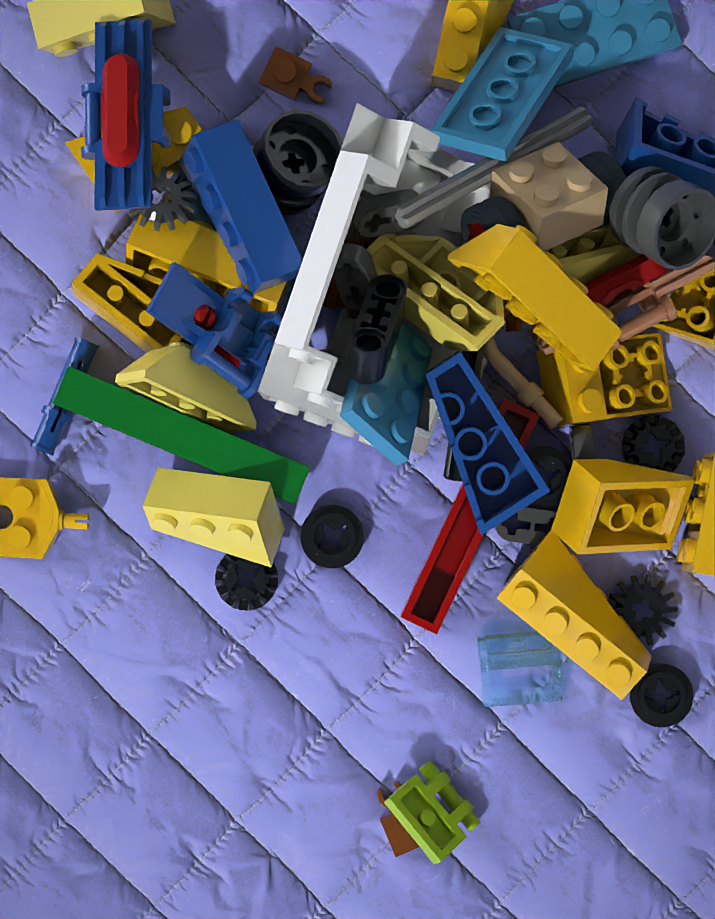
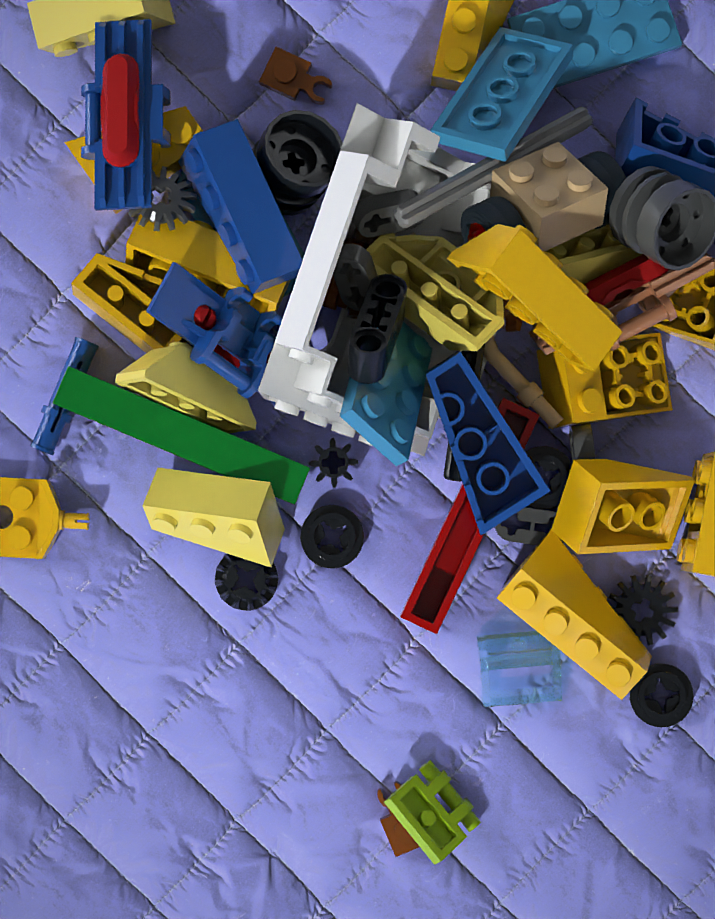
black gear [622,415,685,472] -> none
none -> black gear [309,438,358,488]

